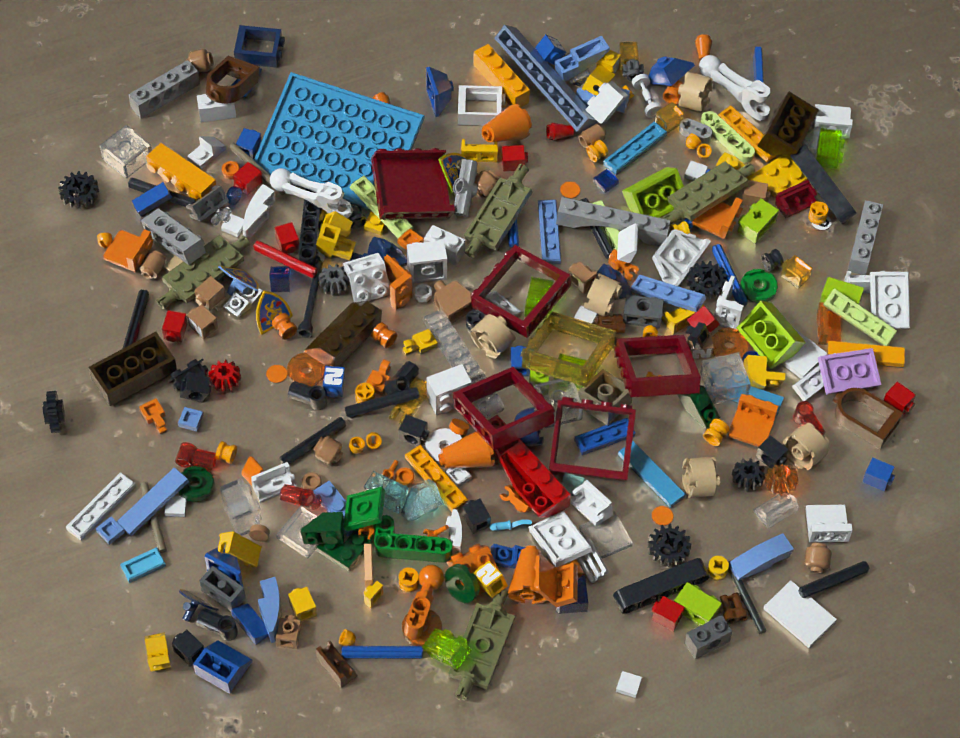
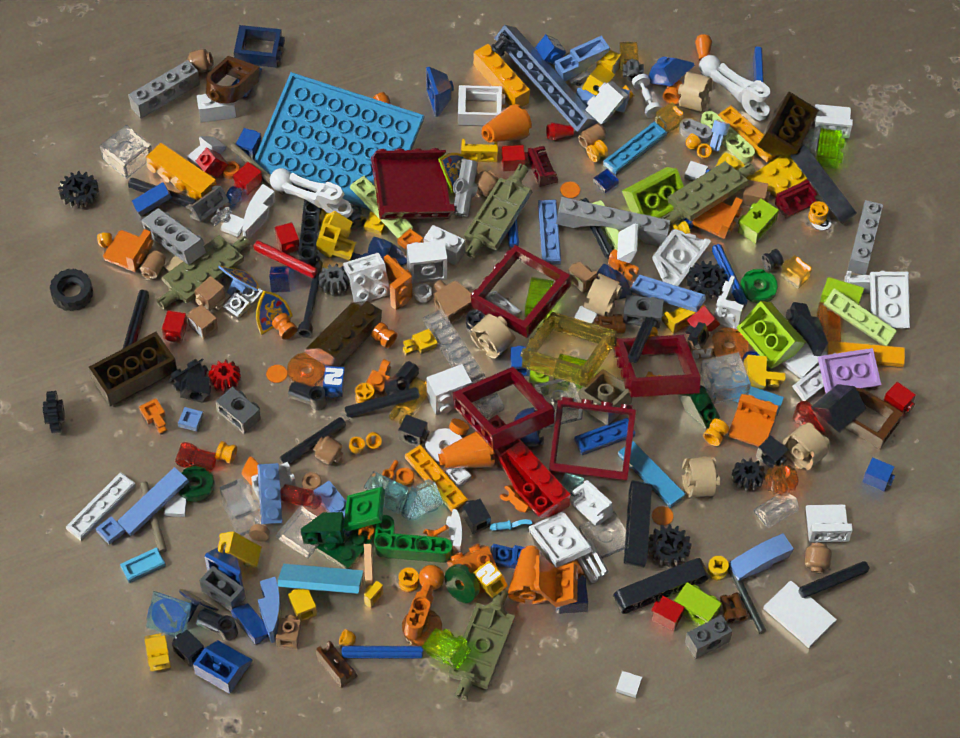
none -> black tyre [50,268,93,311]
none -> clear light blue piece [146,591,191,637]
none -> red brick [195,147,229,178]
none -> dark grey brick [216,387,261,434]
none -> medium blue plate [257,463,282,524]
none -> medium azure tile [278,564,363,594]
none -> black bush [491,32,514,56]
none -> dark red hinge [528,146,558,187]
none -> black beam [624,480,652,568]
none -> black axle [627,317,654,363]
none -> light blue piece [710,120,730,151]
none -> black slope [786,302,828,357]
none -> black slope [811,384,866,433]

